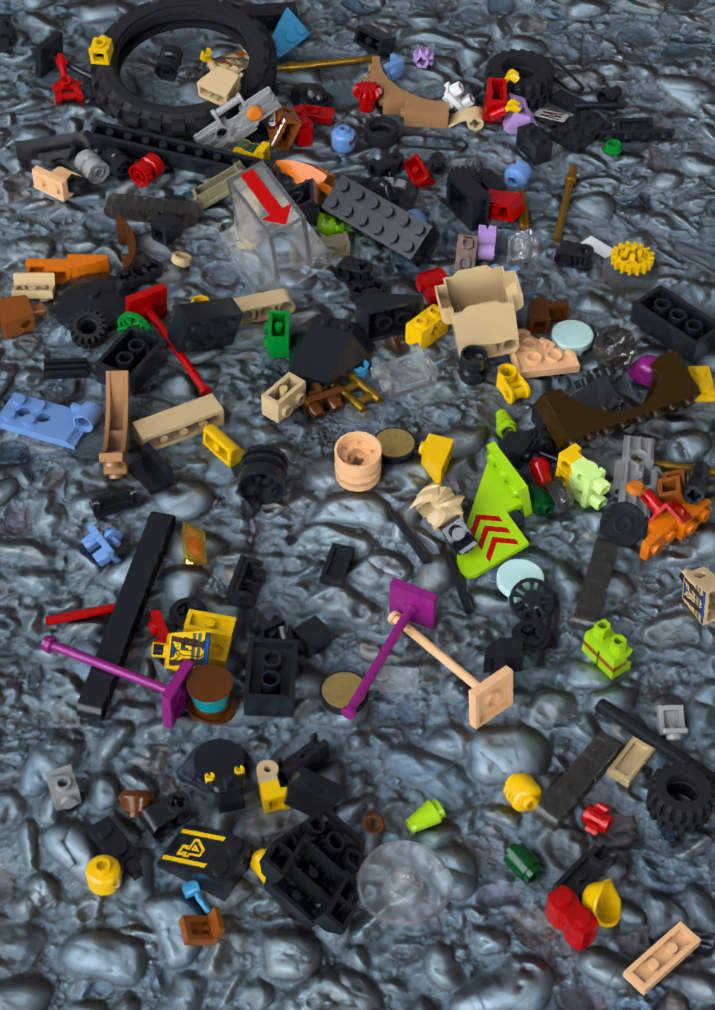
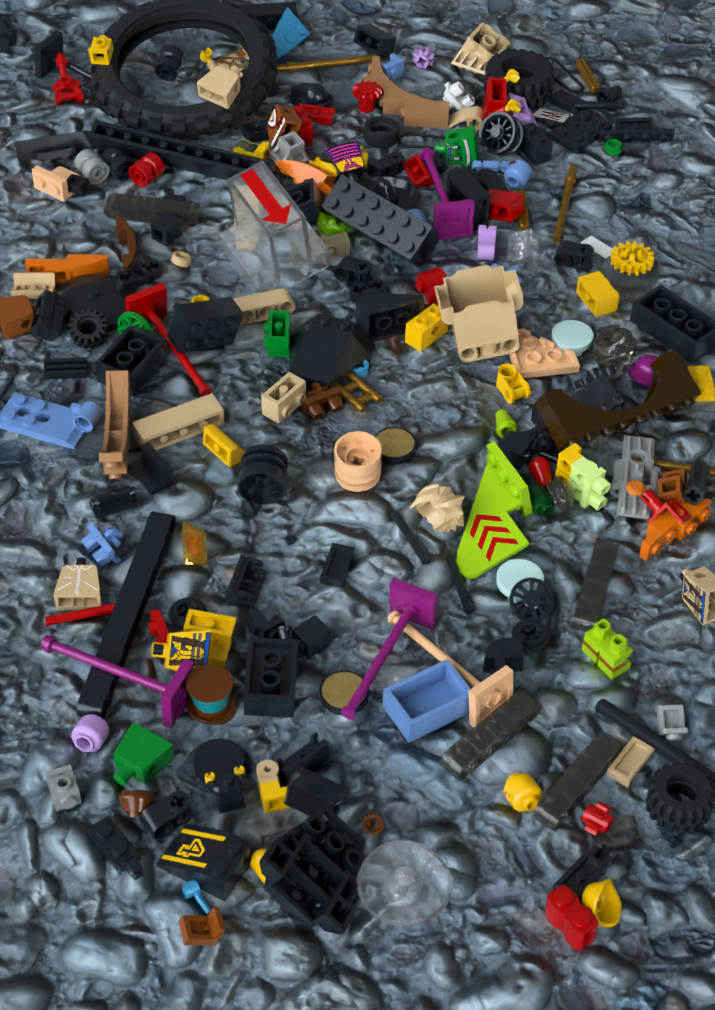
yellow head [86,854,122,896] -> none
dark tan container [191,160,248,211] -> none
light grey piece [193,86,282,149] -> none
medium blue head [331,124,356,154] -> none
clear panel [370,342,438,399] -> none
lime cone [405,799,446,834] -> none
yellow slope [418,433,454,483] -> none
bracket [439,514,478,556] -> none
hips [454,234,479,271] -> none
black wheel [459,345,488,385] -> none
dark green brick [504,843,543,884] -> none
reddish brown brick [526,296,569,334] -> none
black tile [599,502,646,548] -> none
light nougat plate [623,921,701,996] -> none
none -> black brick [30,290,68,342]
none -> tan torso [54,557,102,610]
none -> lavender head [71,714,110,752]
none -> green torso [113,722,174,786]
none -> light grey brick [269,131,309,169]
none -> torso [309,140,369,182]
none -> medium blue piece [383,659,471,743]
none -> magenta tile [420,148,475,240]
none -> green torso [435,126,479,167]
none -> clear smoke beam [439,689,542,781]
none -> tan slope [451,22,511,76]
none -> medium blue axle [472,161,509,172]
none -> black wheel [479,111,524,156]
none -> pearl gold axle [575,57,601,94]
none -> yellow brick [576,271,620,317]

